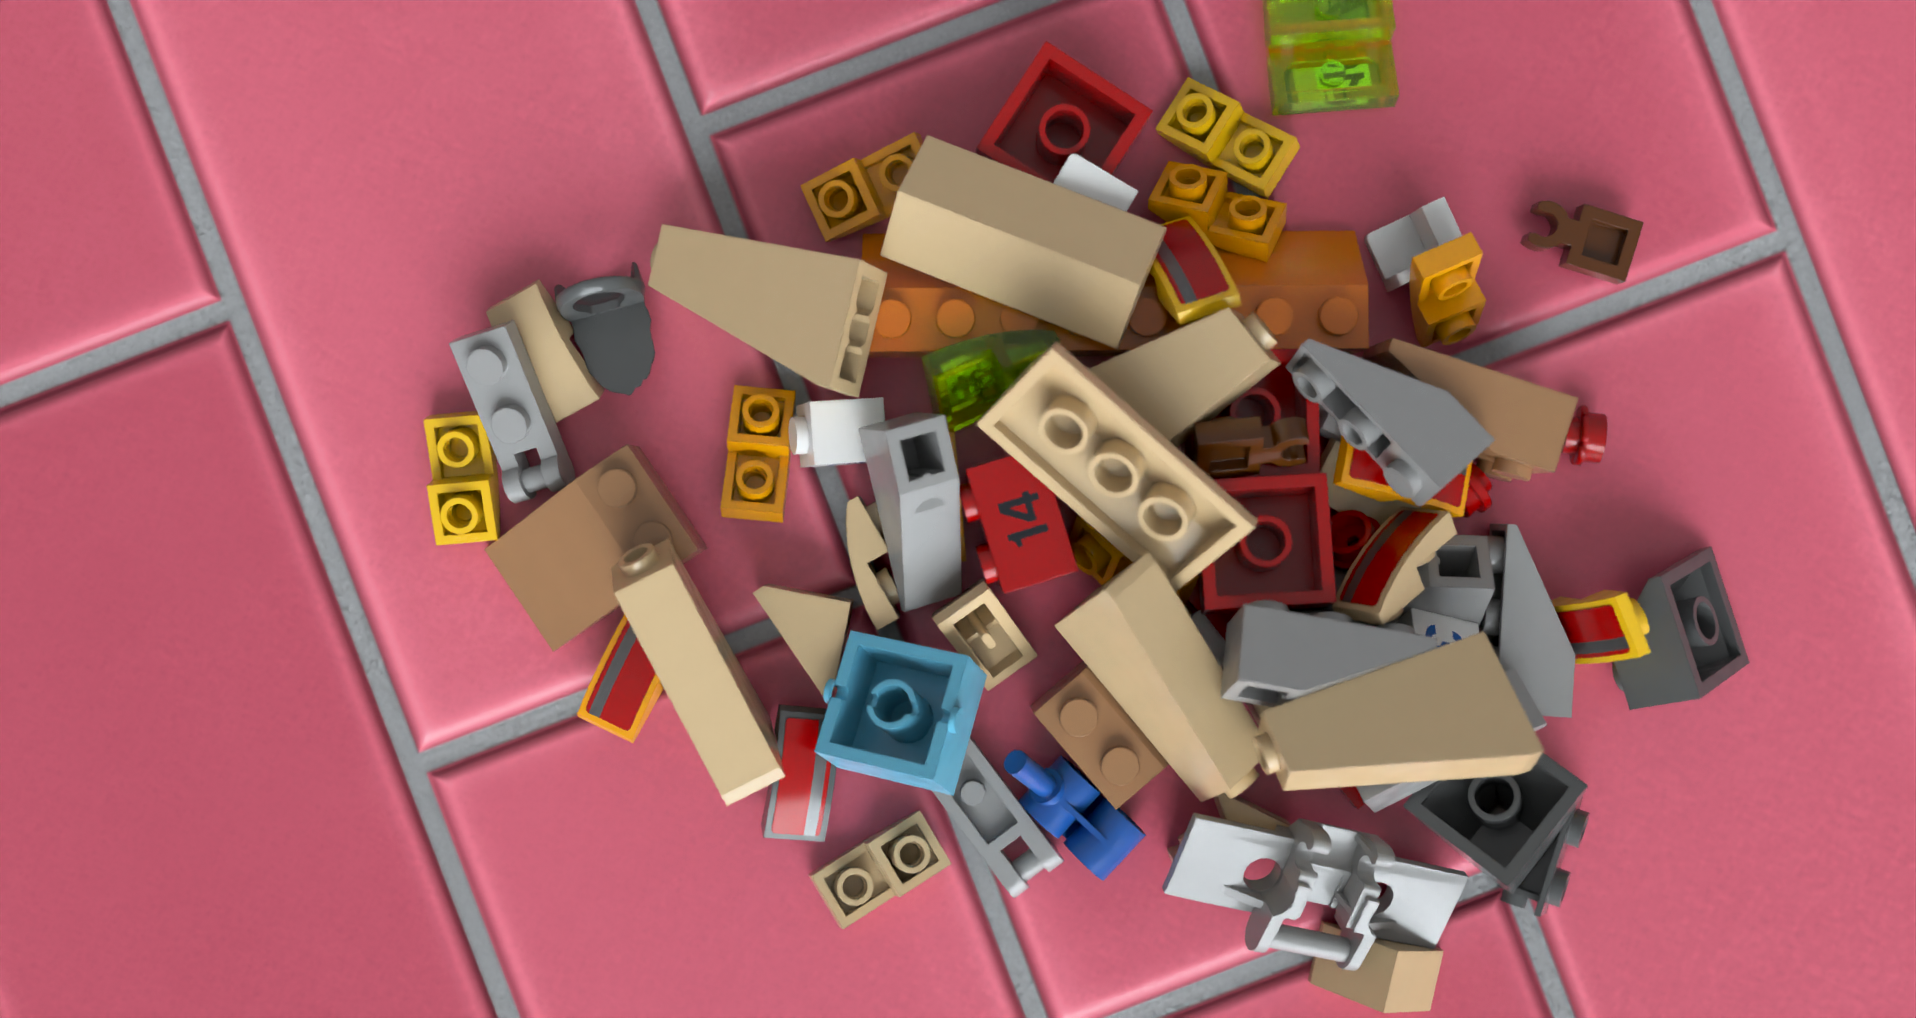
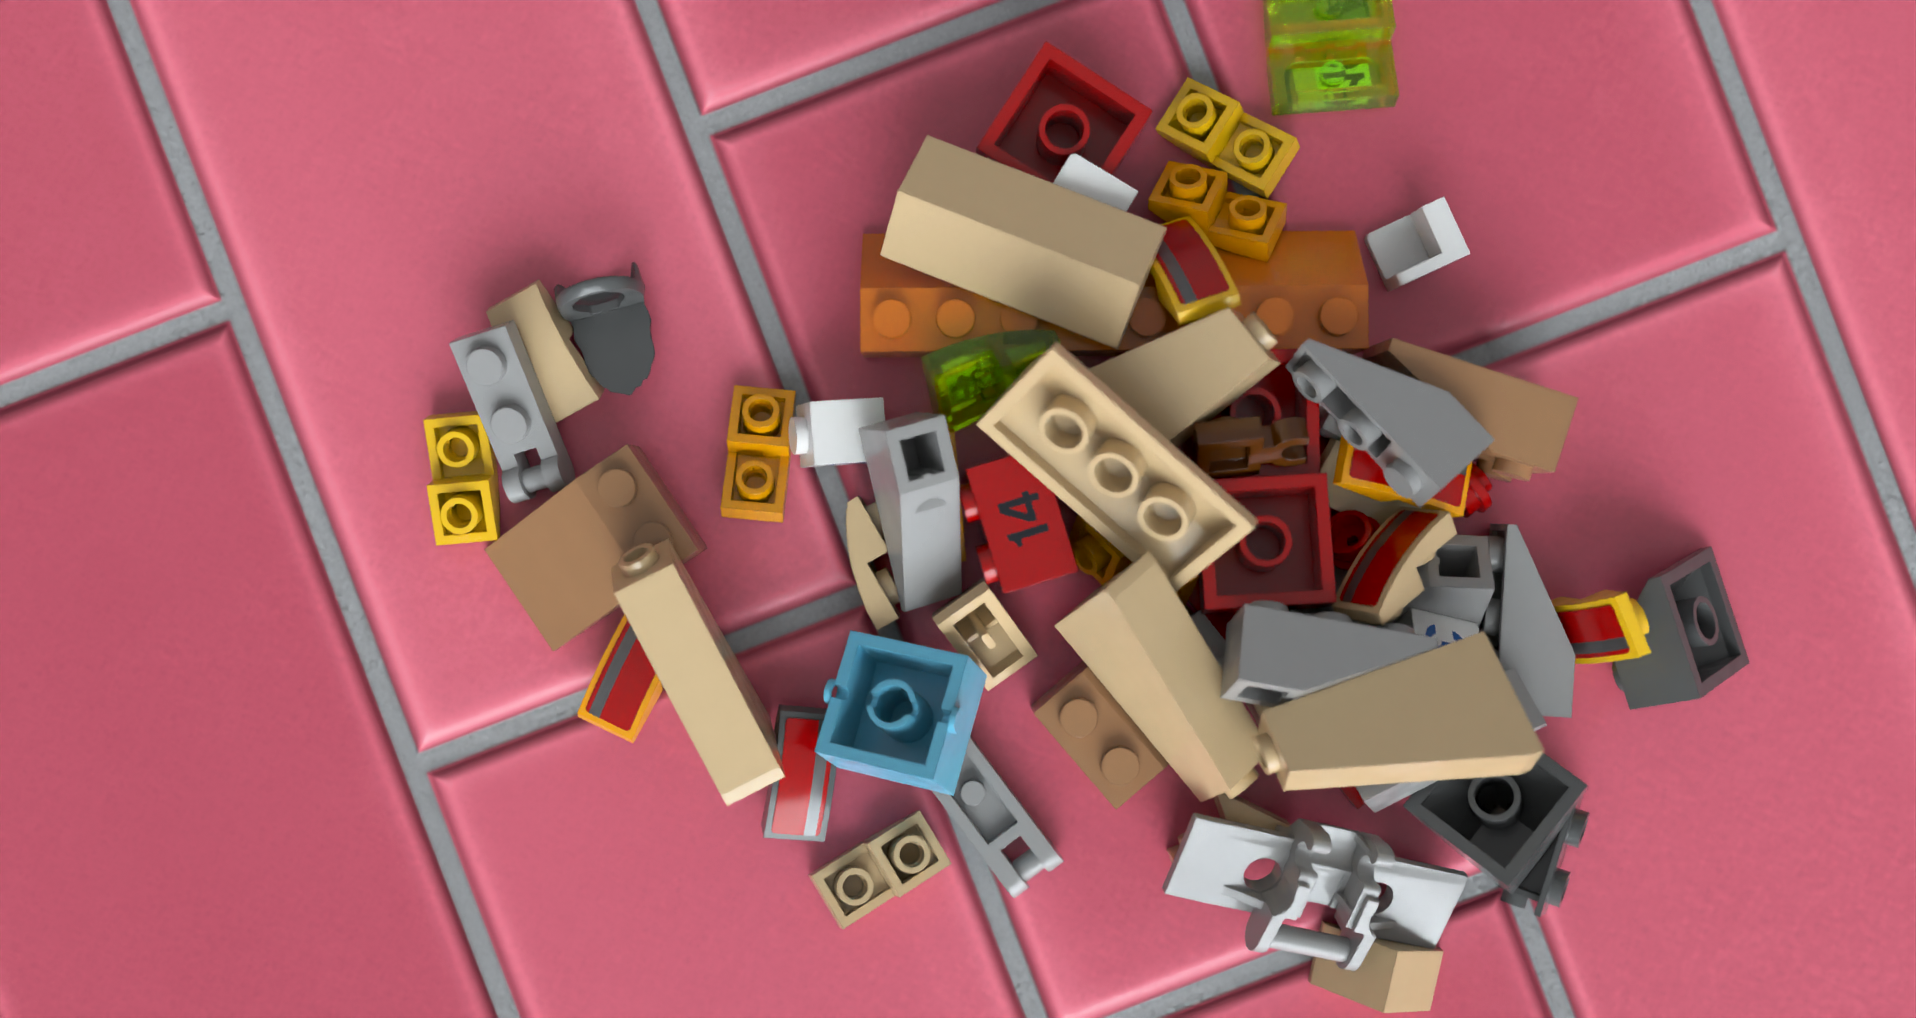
tan slope [648,224,888,398] -> none
tan slope [753,584,854,695] -> none
light orange slope [800,132,924,242] -> none
blue beam [1004,750,1146,881] -> none
light orange slope [1409,232,1486,348] -> none
reddish brown plate [1520,201,1644,284] -> none
red plate [1561,405,1608,466] -> none

